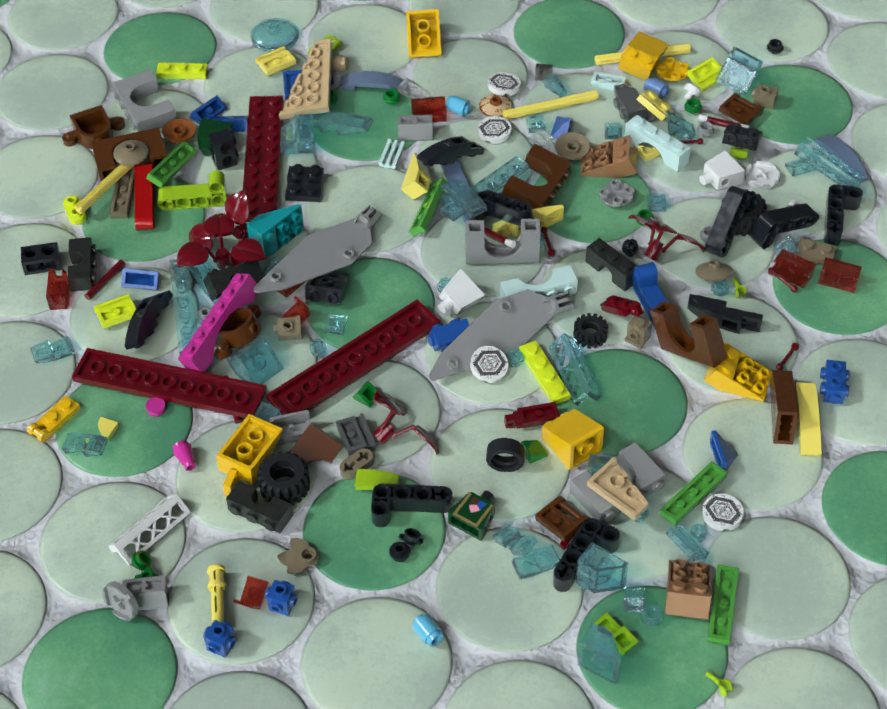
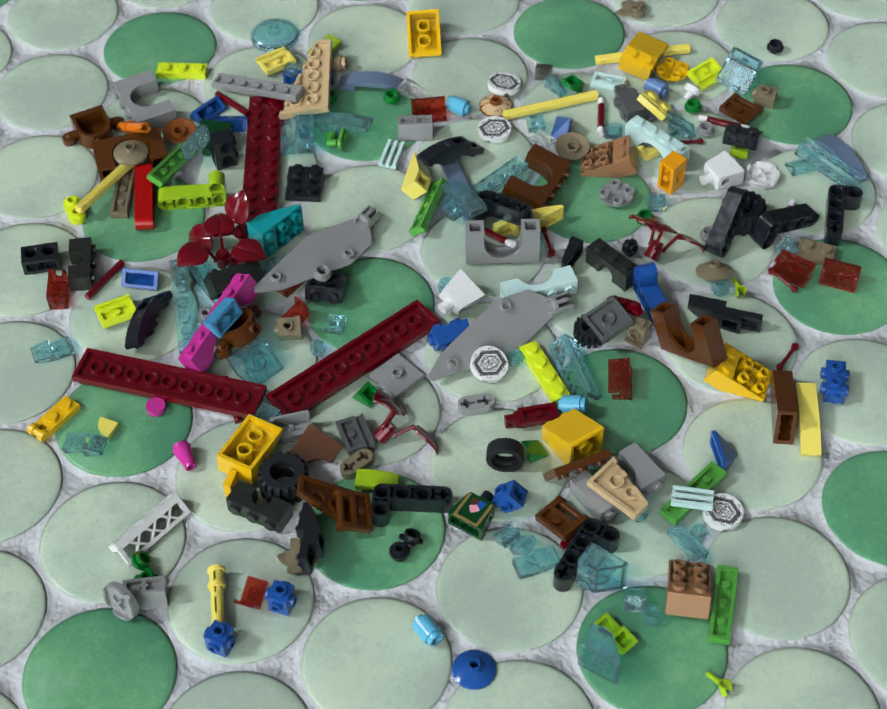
none -> orange pin [117,120,151,134]
none -> clear light blue slope [181,125,210,161]
none -> dark azure slope [203,297,243,338]
none -> light grey tile [211,73,305,102]
none -> dark red bar [215,91,251,117]
none -> clear light blue hinge [284,63,298,78]
none -> reddish brown wing [296,474,353,522]
none -> black slope [296,502,325,575]
none -> light grey plate [313,264,331,282]
none -> bright green piece [325,128,350,150]
none -> reddish brown plate [333,489,373,534]
none -> light grey plate [370,354,424,400]
none -> blue dish [452,650,496,690]
none -> light grey beam [458,393,494,416]
none -> blue brick [492,480,528,513]
none -> reddish brown wing [543,449,612,481]
none -> medium azure brick [558,395,588,414]
none -> green slope [560,74,584,92]
none -> black slope [561,236,584,267]
none -> dark grey plate [582,296,635,345]
none -> bar [597,97,605,137]
none -> clear red hinge [608,358,632,400]
none -> dark tan plate [615,0,646,19]
none -> light orange brick [657,151,687,195]
none -> light aqua tile [671,485,714,511]

